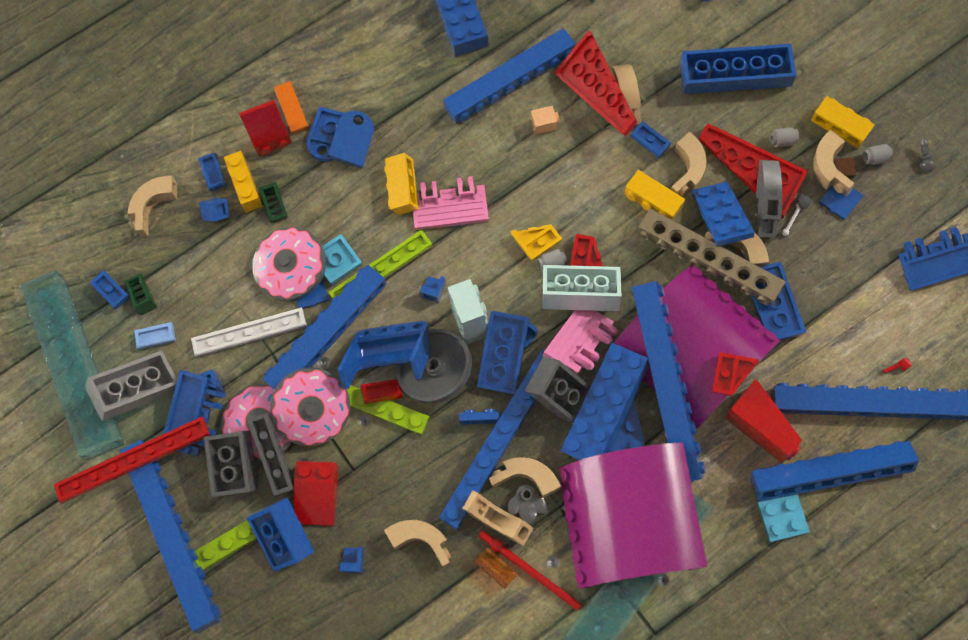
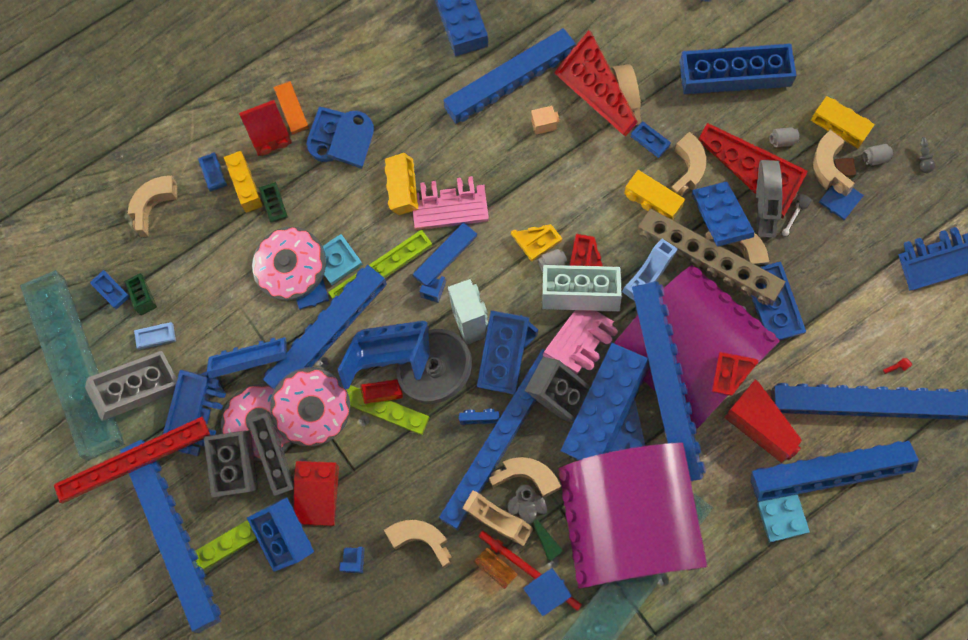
white tile [191,308,307,358] -> none
blue panel [199,198,230,221] -> none
none -> blue hinge [207,337,287,379]
none -> blue tile [413,222,477,287]
none -> blue piece [523,567,572,616]
none -> dark green slope [533,519,562,562]
none -> light blue arch [622,239,678,301]

